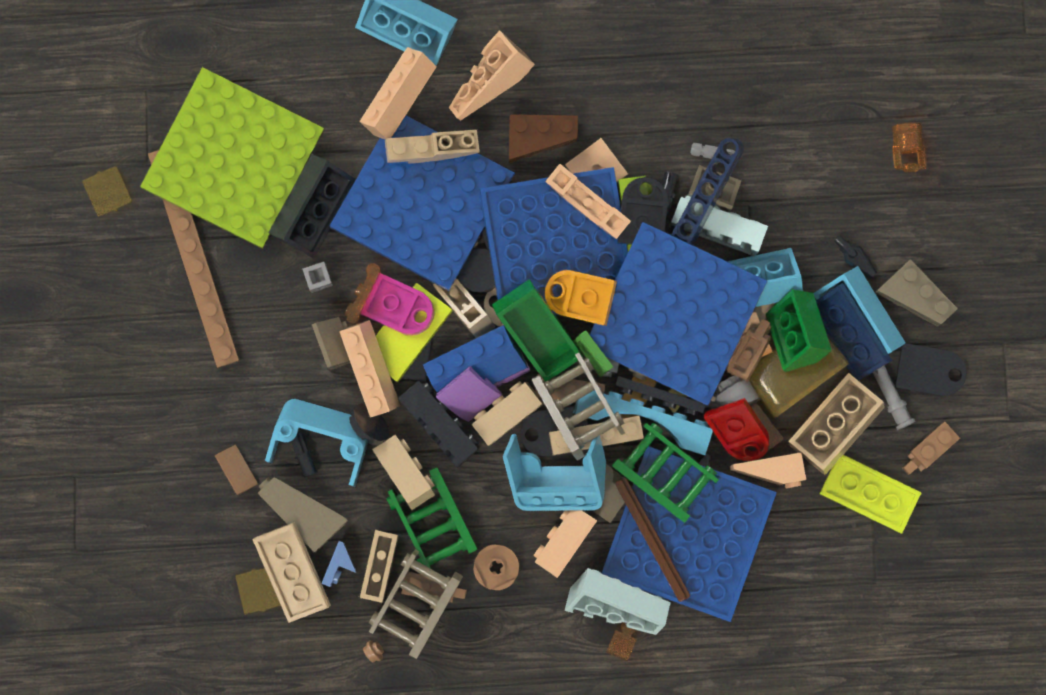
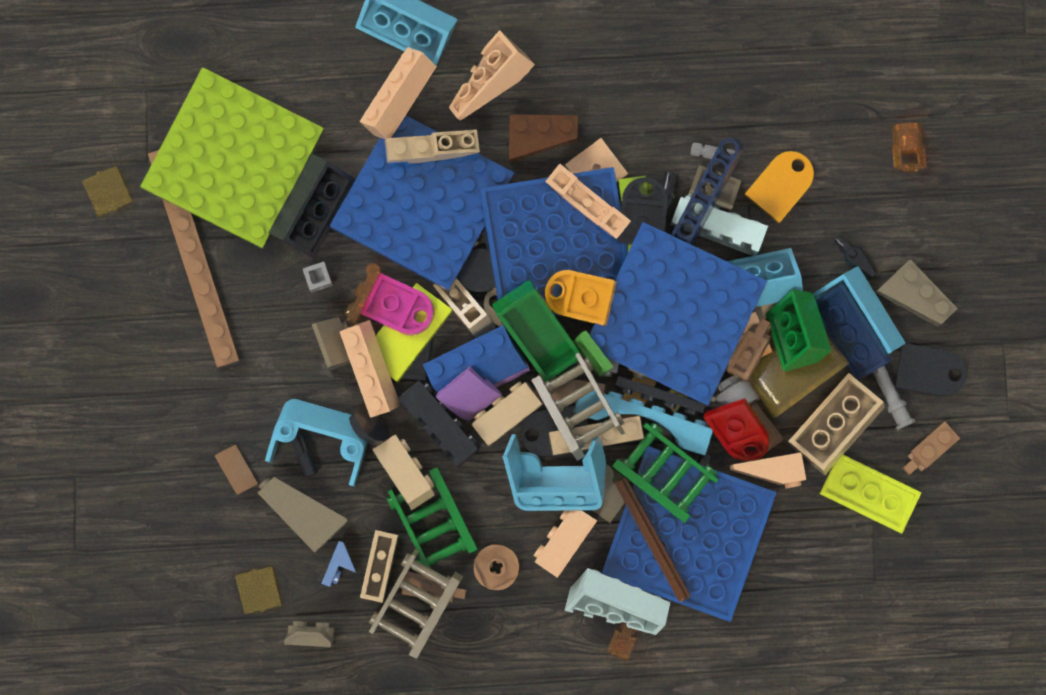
tan tile [252,522,331,623] -> none
medium nougat plate [363,640,384,663] -> none
none -> dark tan slope [284,621,334,647]
none -> light orange tile [744,151,814,223]

